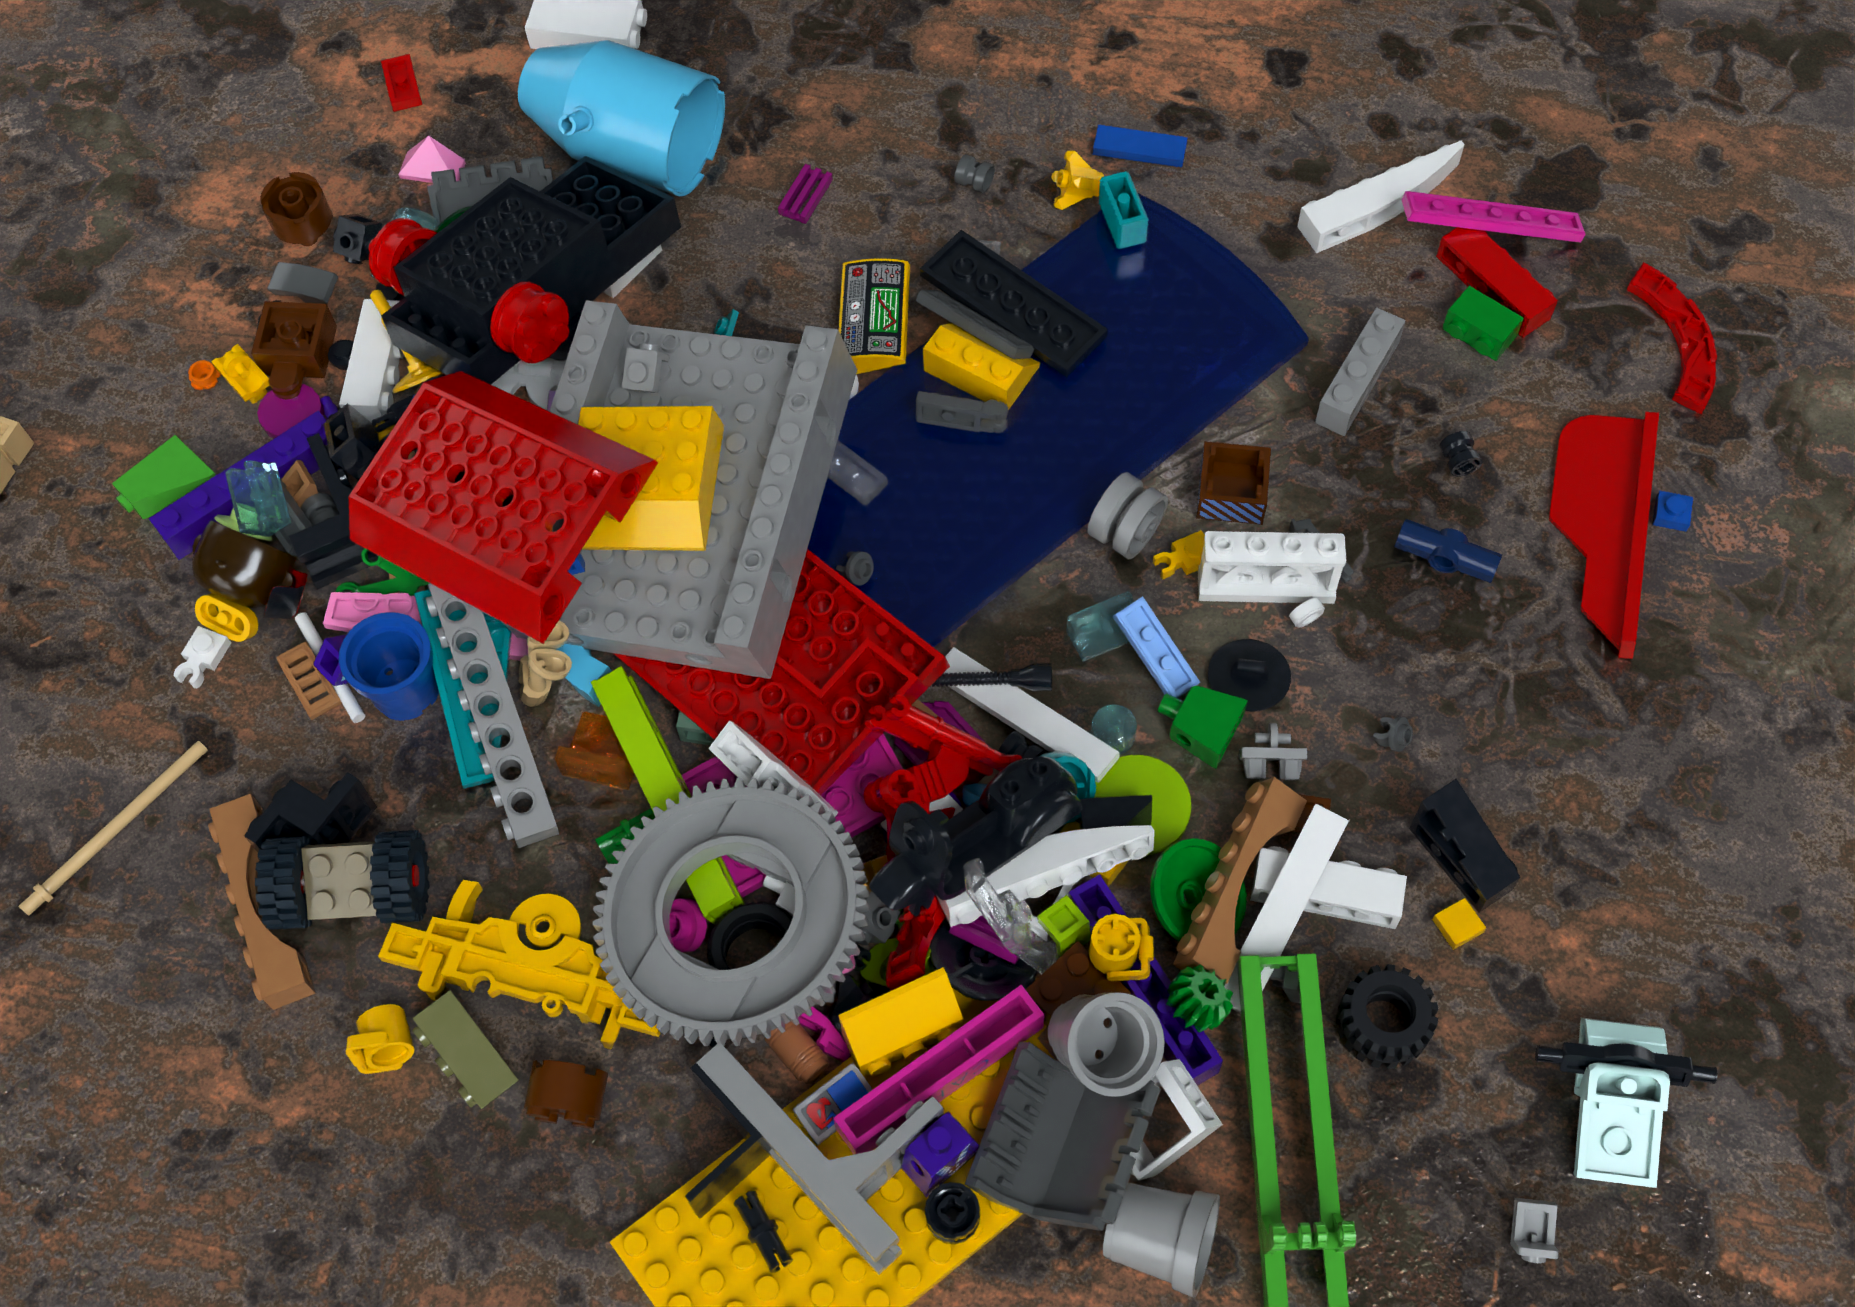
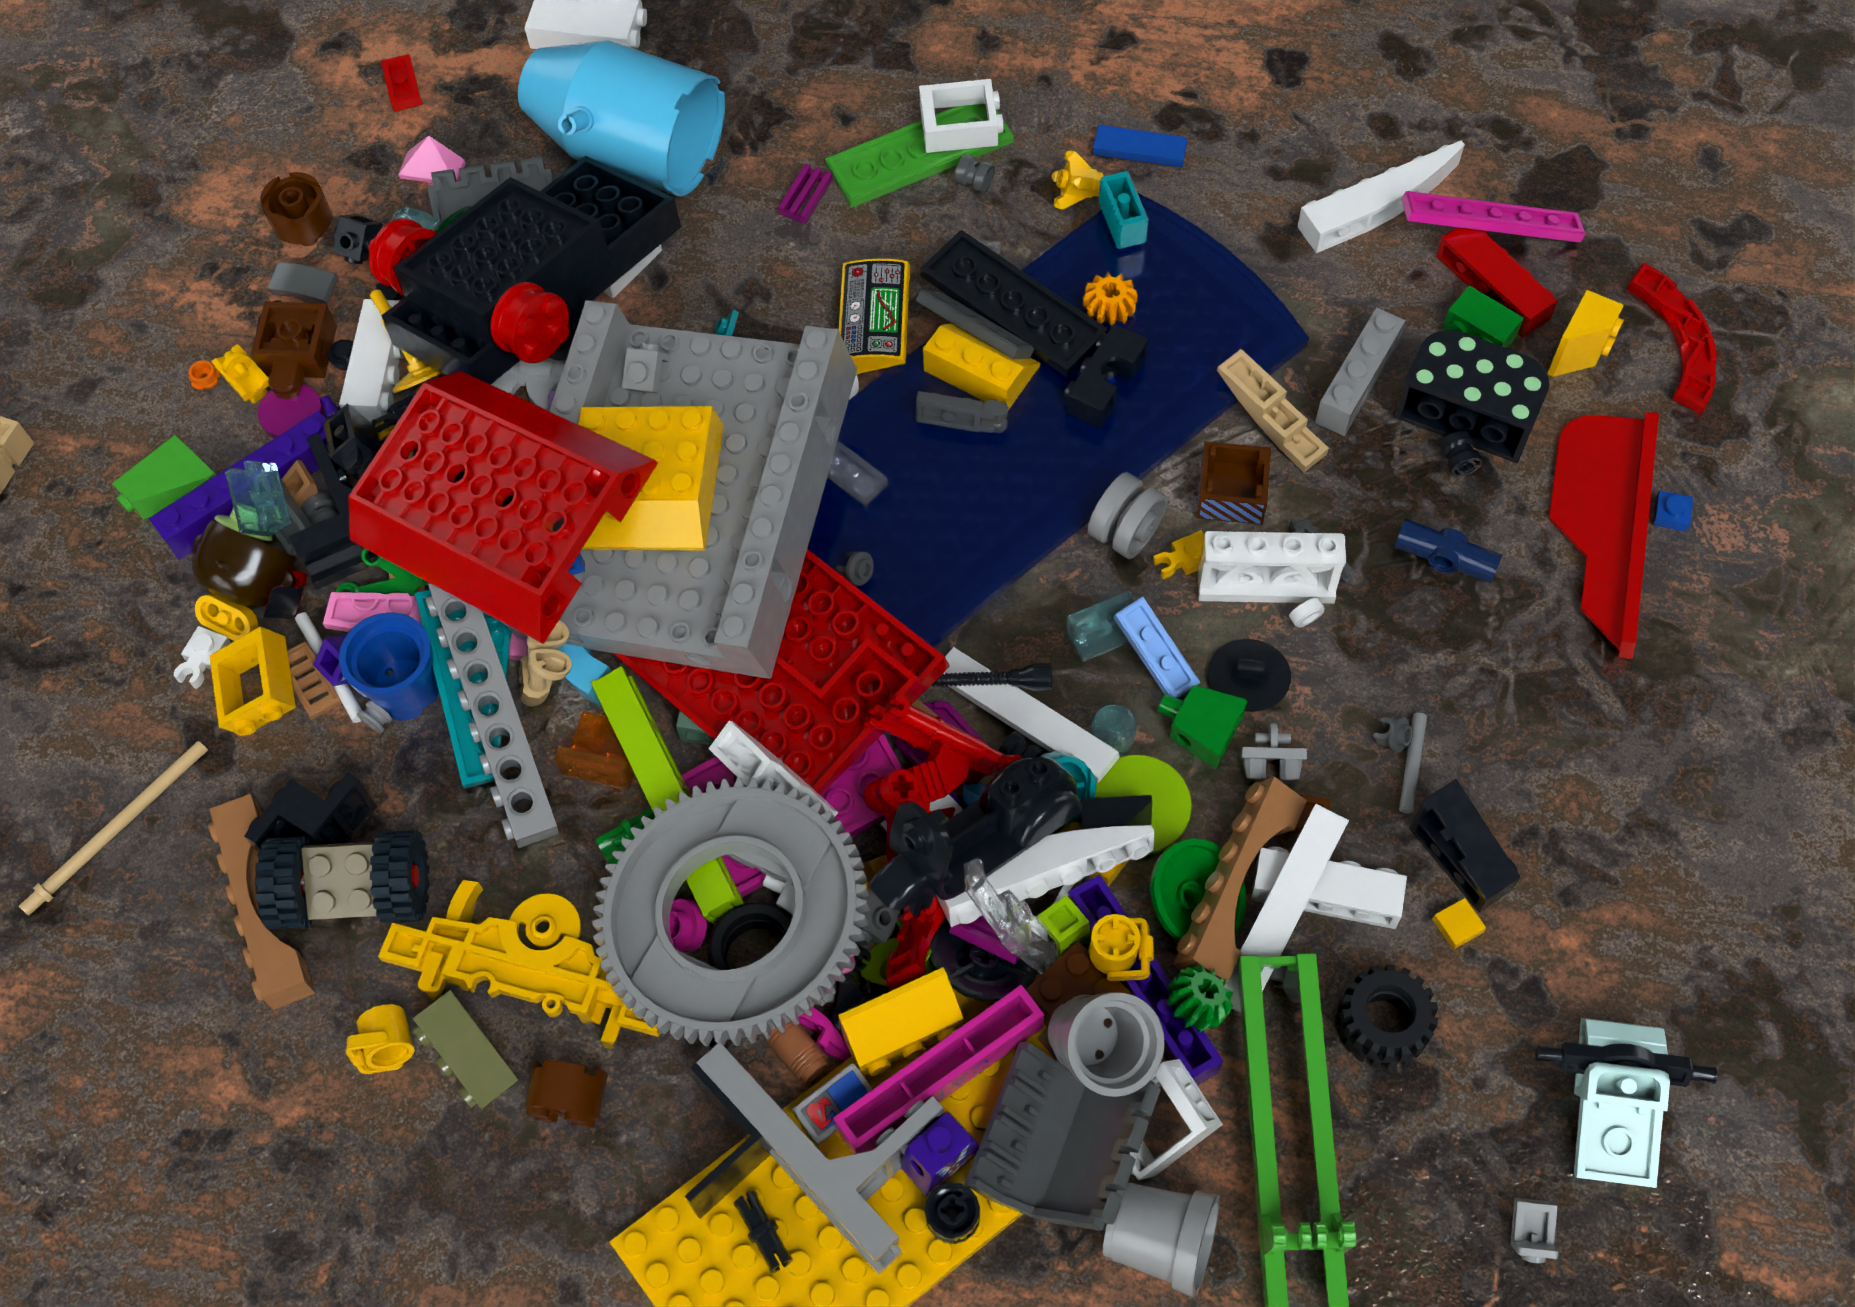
none -> yellow window [209,626,296,736]
none -> light grey bush [357,700,393,734]
none -> bright green tile [825,104,1014,208]
none -> white window [919,79,1003,153]
none -> black arch [1064,323,1149,429]
none -> light orange gear [1083,271,1138,327]
none -> tan slope [1217,349,1329,473]
none -> black brick [1394,330,1549,464]
none -> light grey bar [1399,713,1427,814]
none -> yellow slope [1547,290,1624,377]

